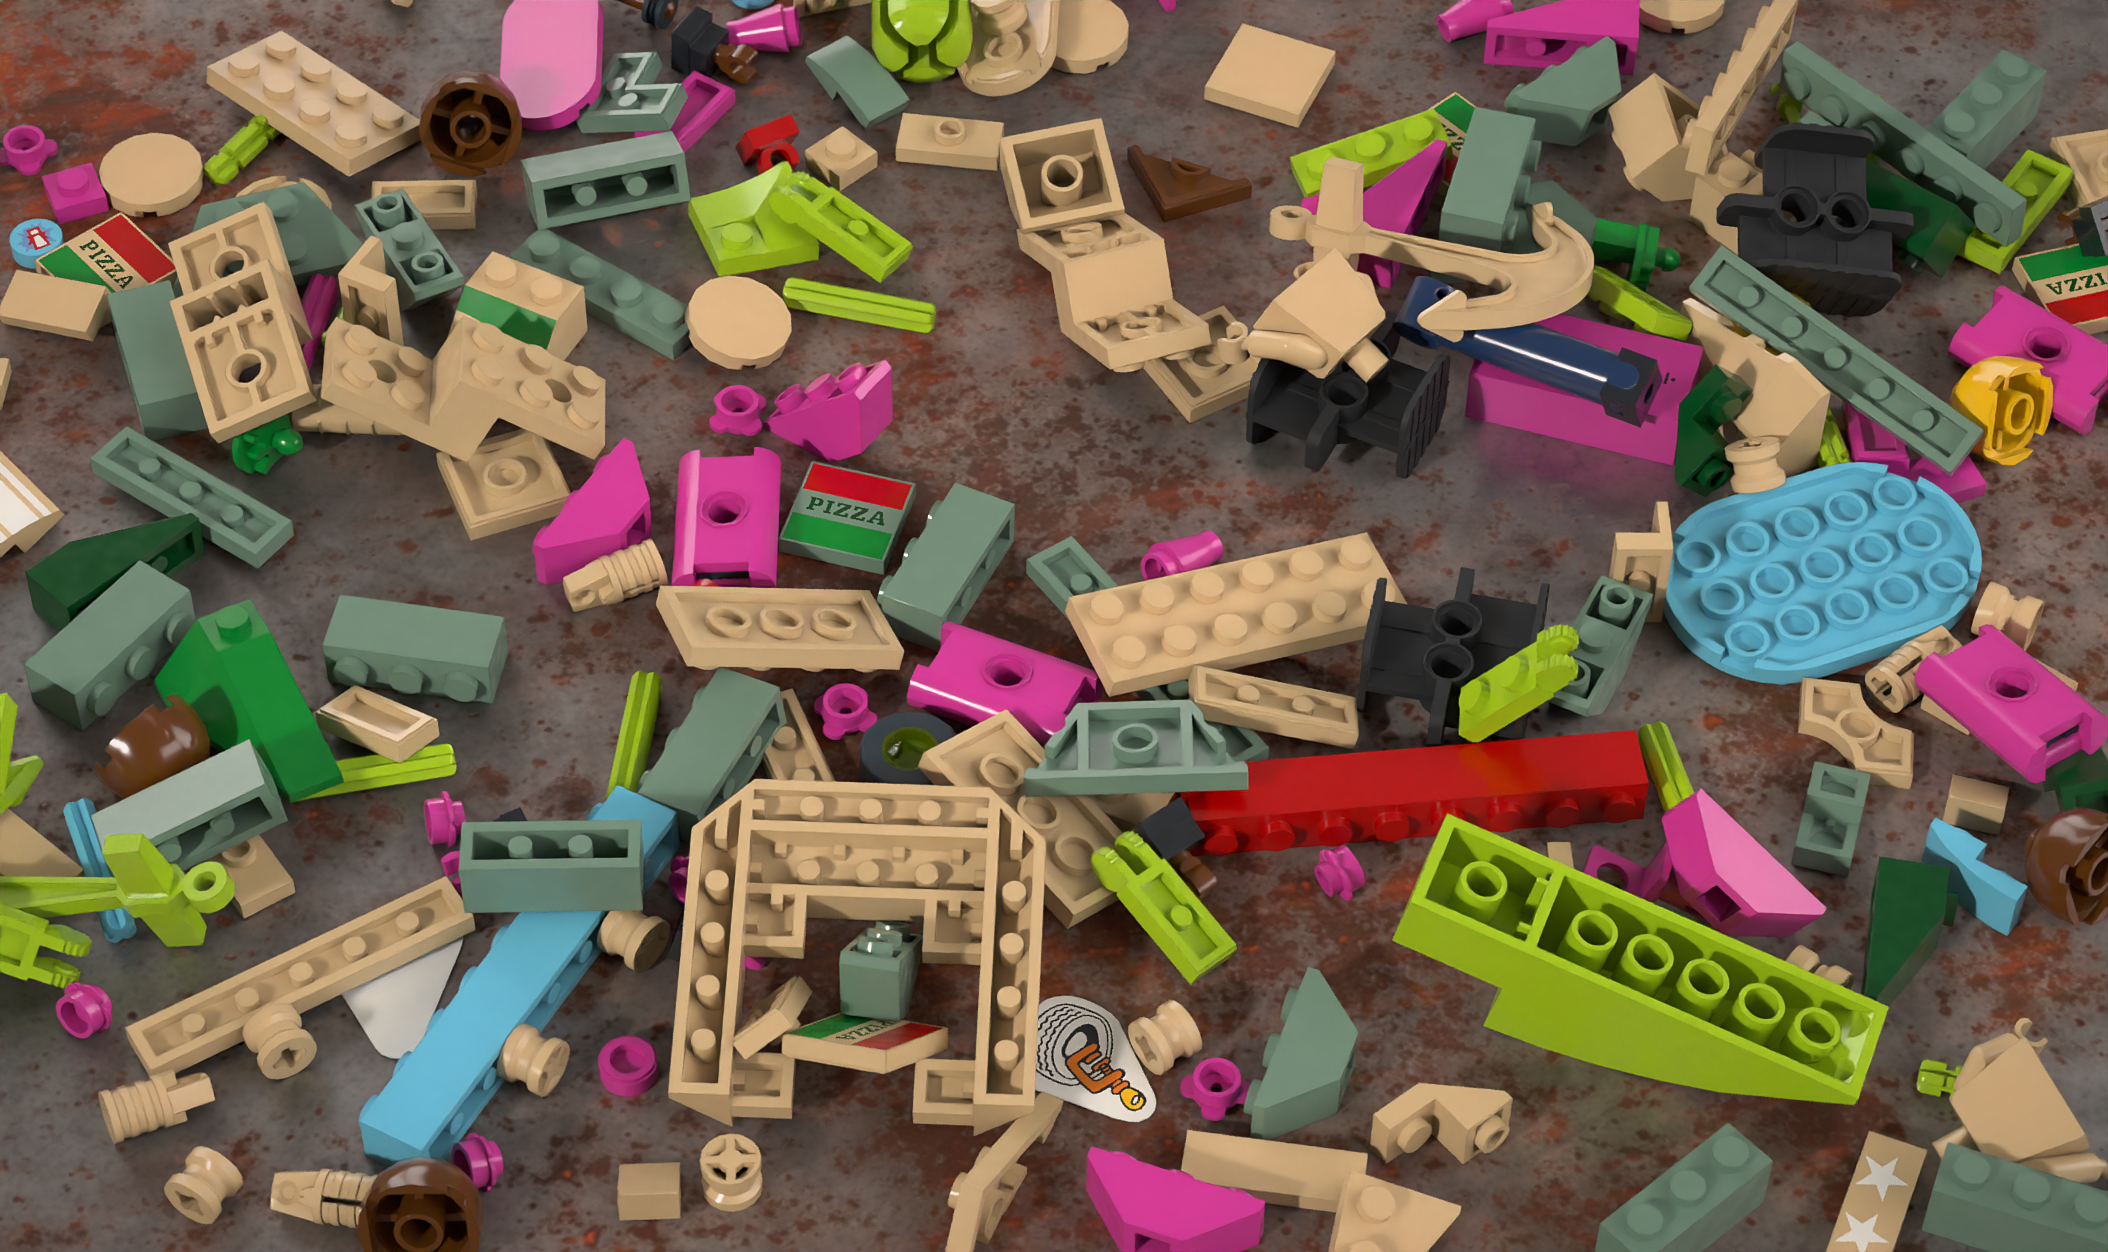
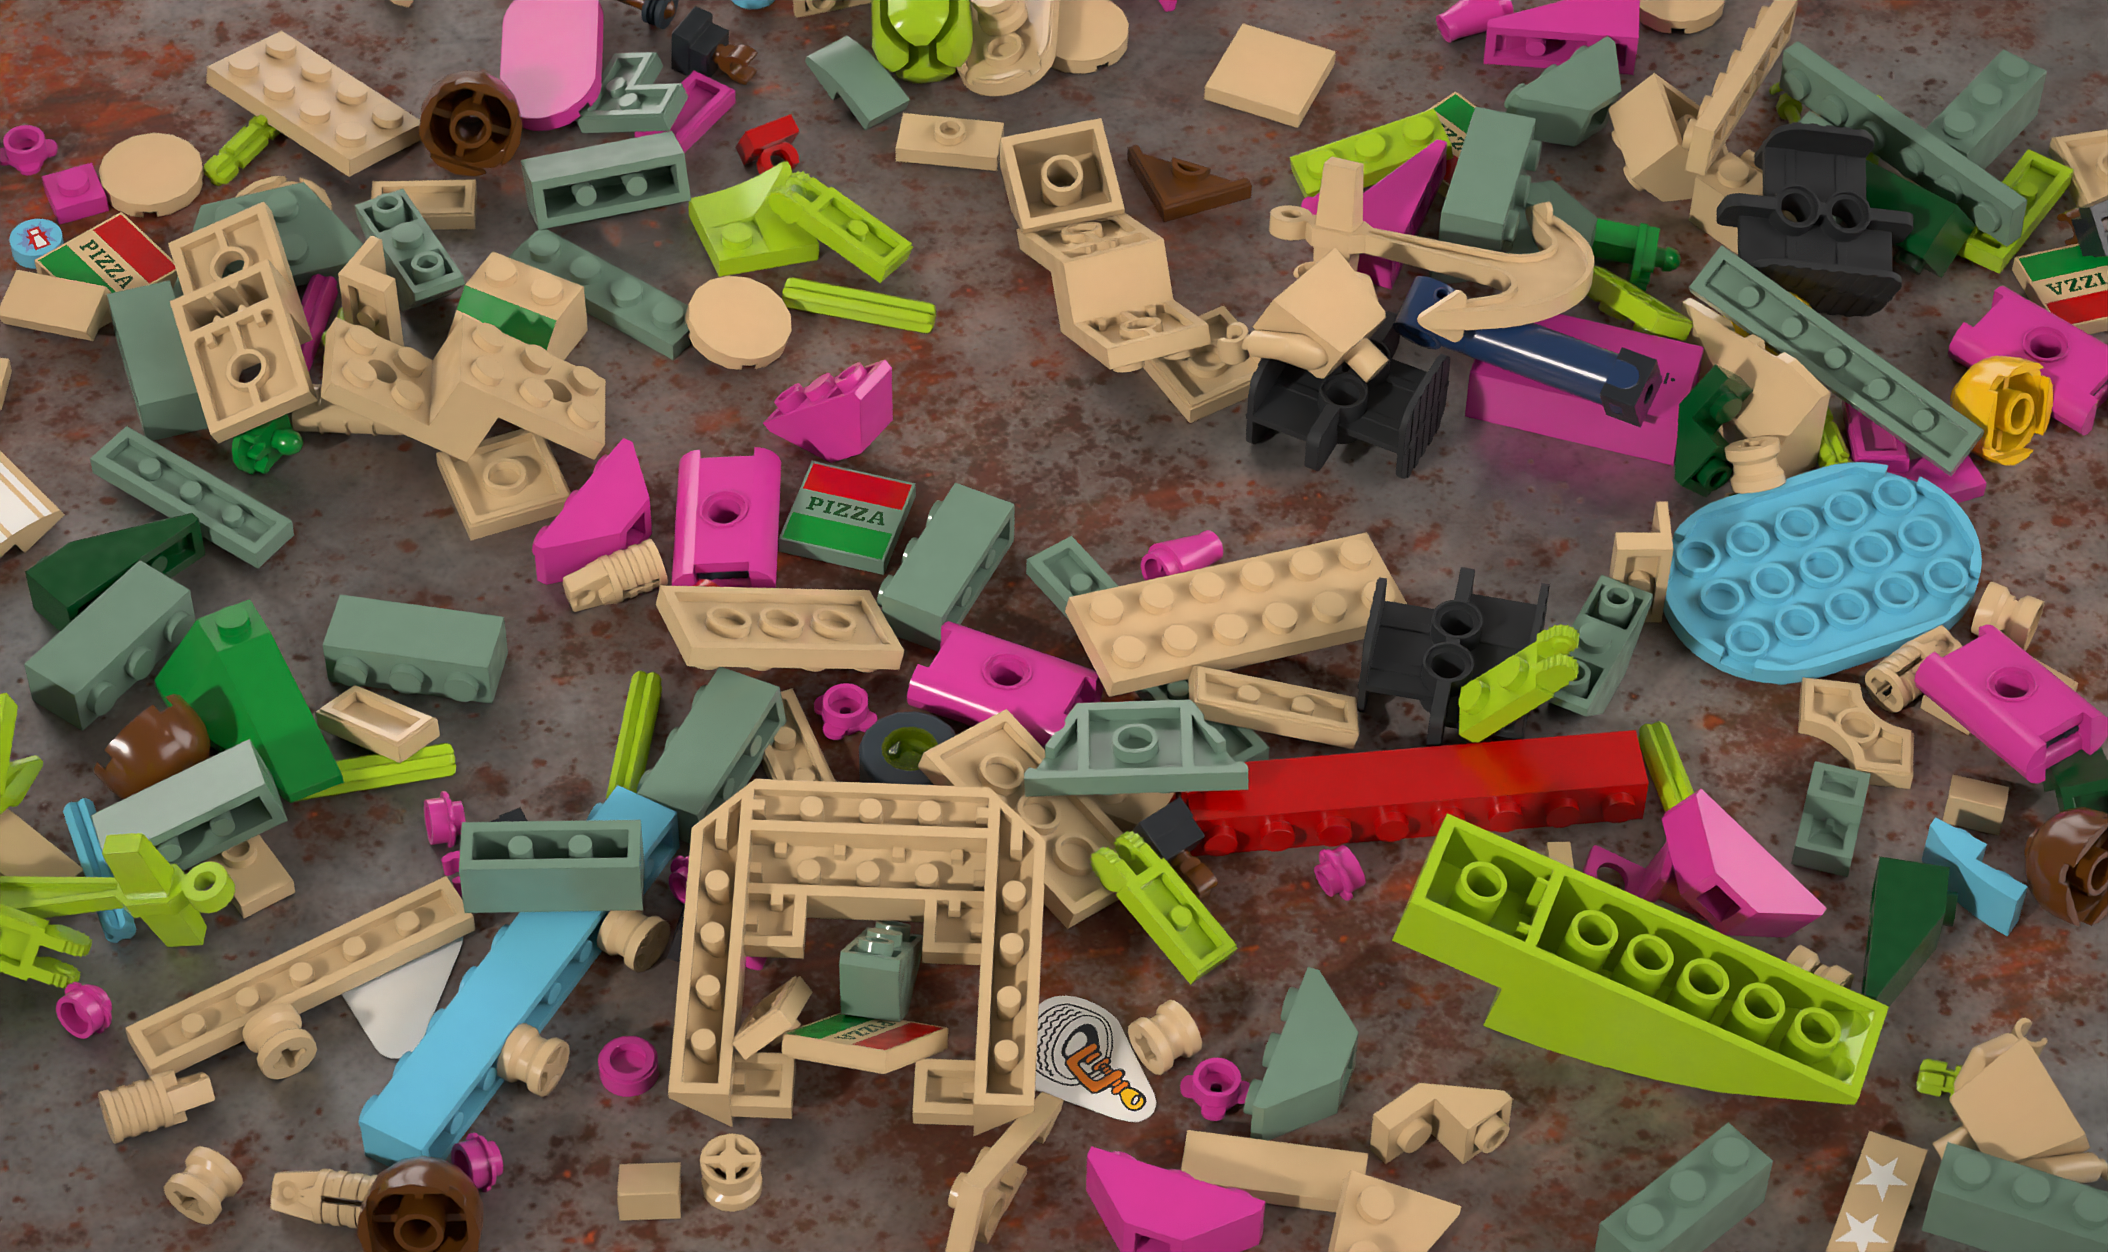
dark pink plate [709,385,767,436] -> none
dark pink cone [726,3,802,52] -> none
tan plate [805,126,877,191] -> none

